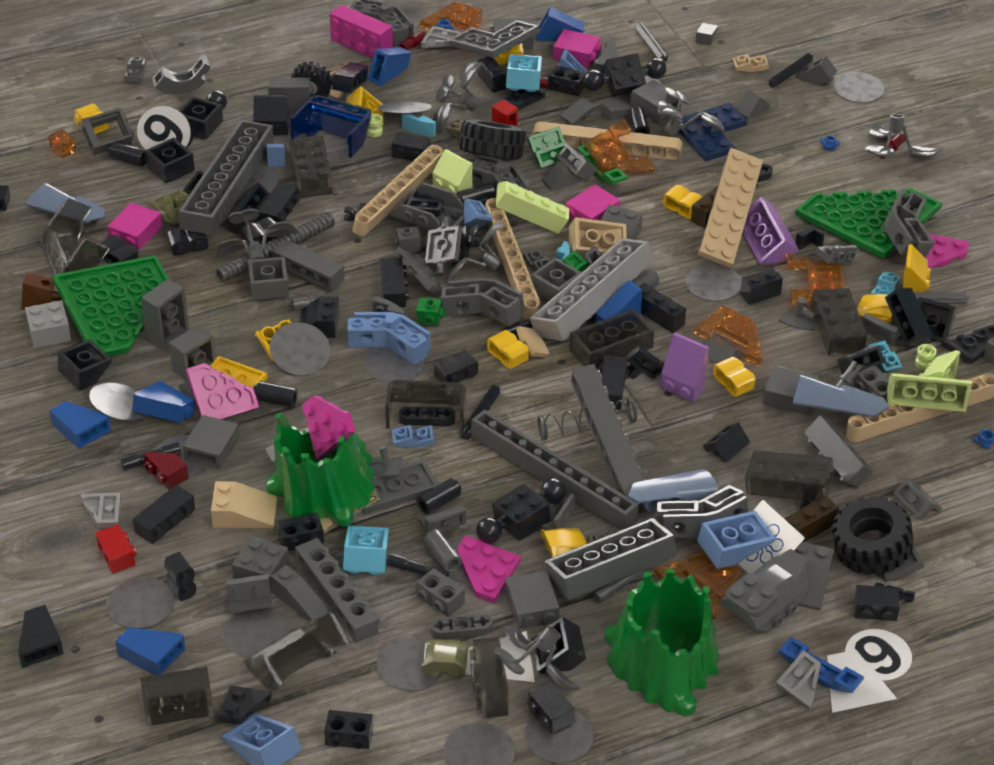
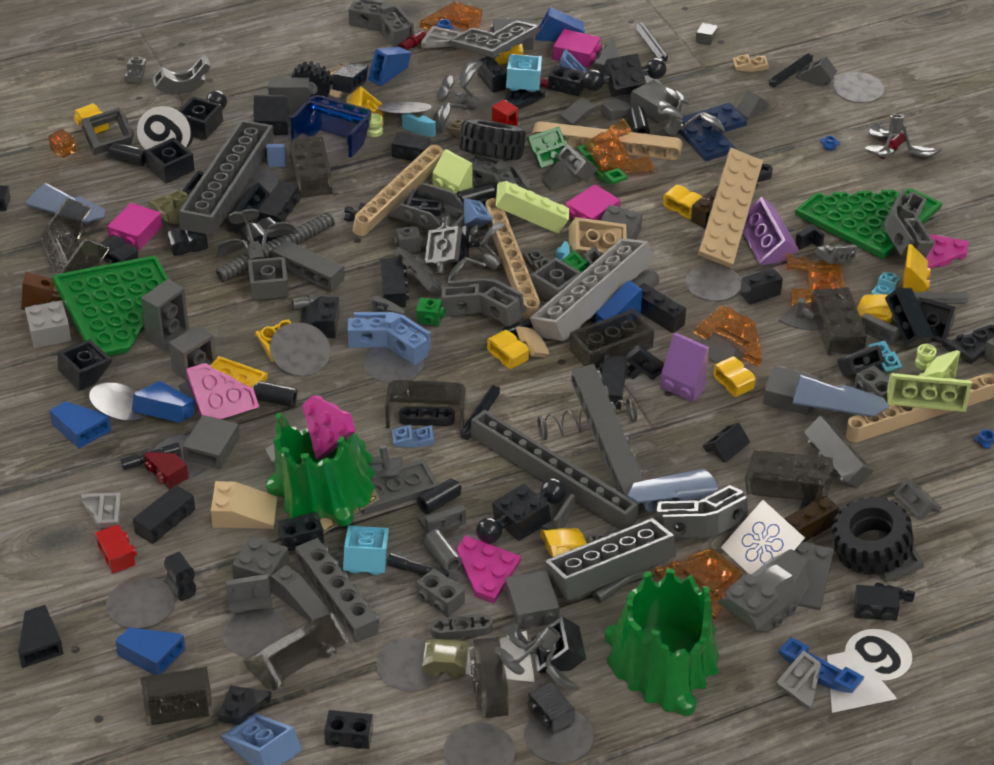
dark pink brick [329,4,393,58] -> none
black brick [434,349,478,388] -> none
medium blue slope [697,511,776,569] -> none
dark grey pin [835,360,863,387] -> none

